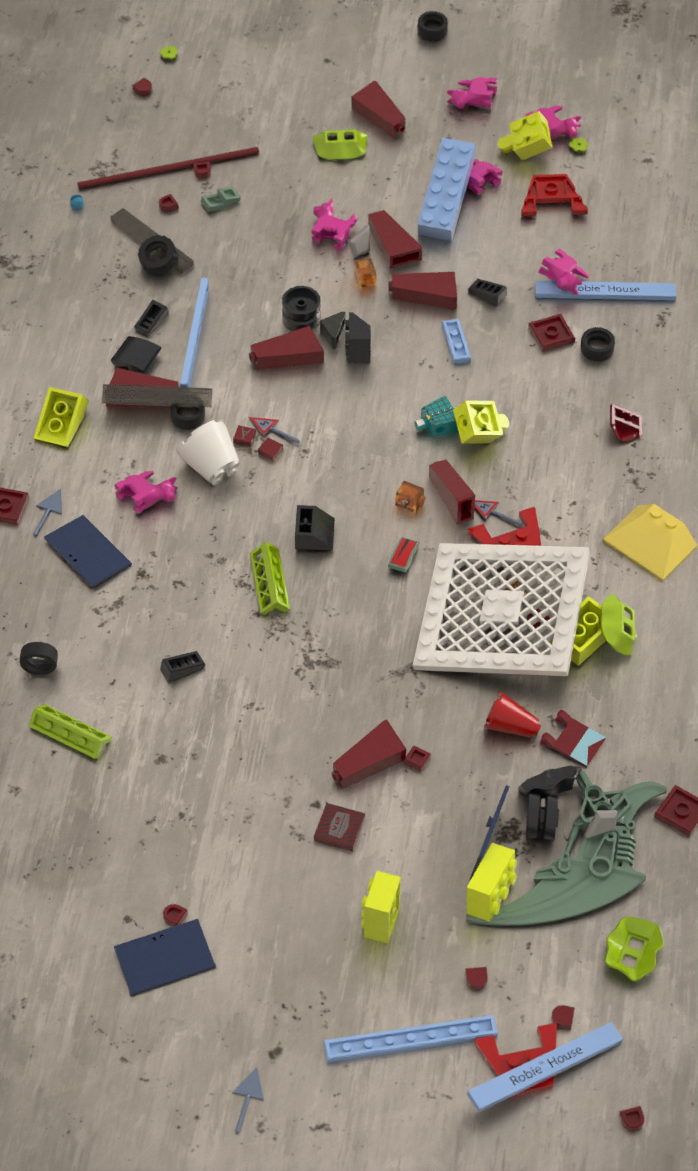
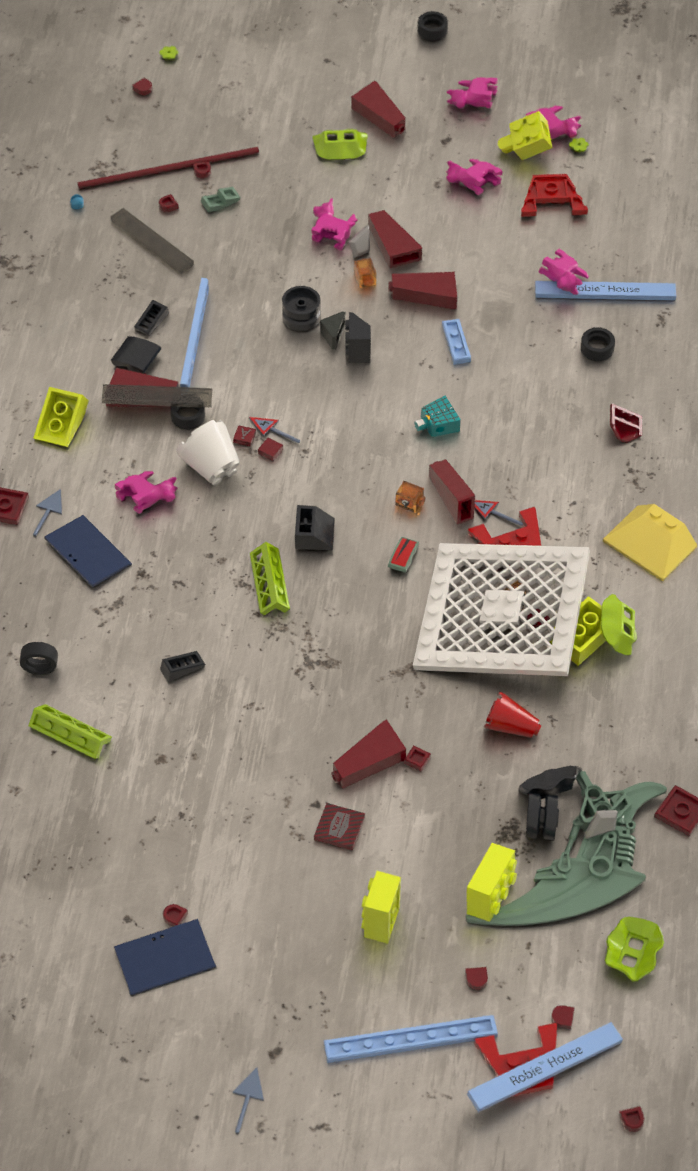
black tyre [138,235,178,275] -> none
dark red slope [249,326,324,369] -> none
light blue brick [417,137,476,241] -> none
neon yellow brick [453,401,509,444] -> none
black slope [468,278,507,306] -> none
dark blue container [469,785,510,880] -> none
dark red tile [528,314,575,352] -> none
dark red flag [540,710,606,768] -> none

